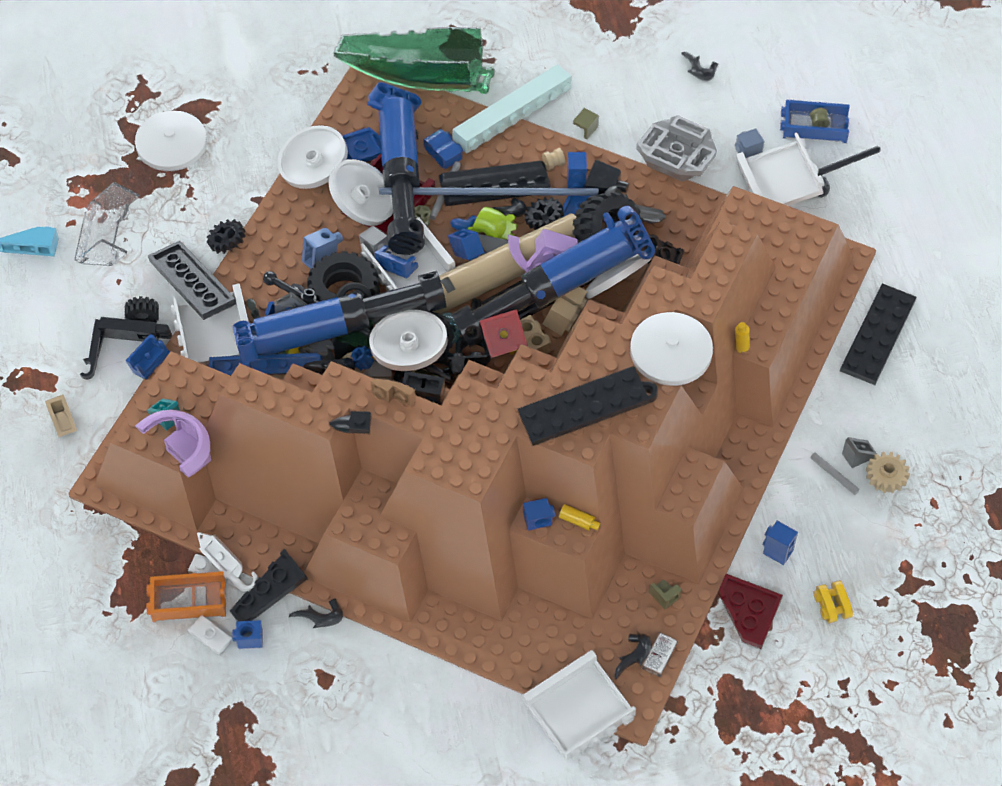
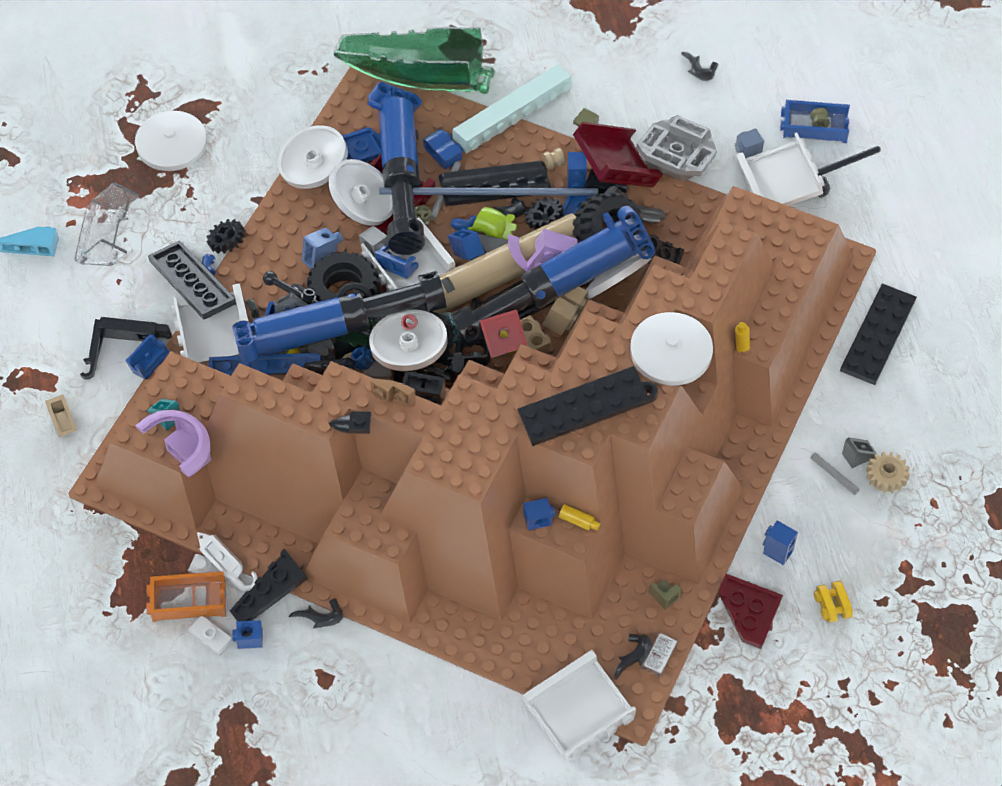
black tyre [125,296,159,323] -> none
none -> blue arm [202,254,216,276]
none -> hinge [401,314,418,330]
none -> dark red panel [573,122,663,188]

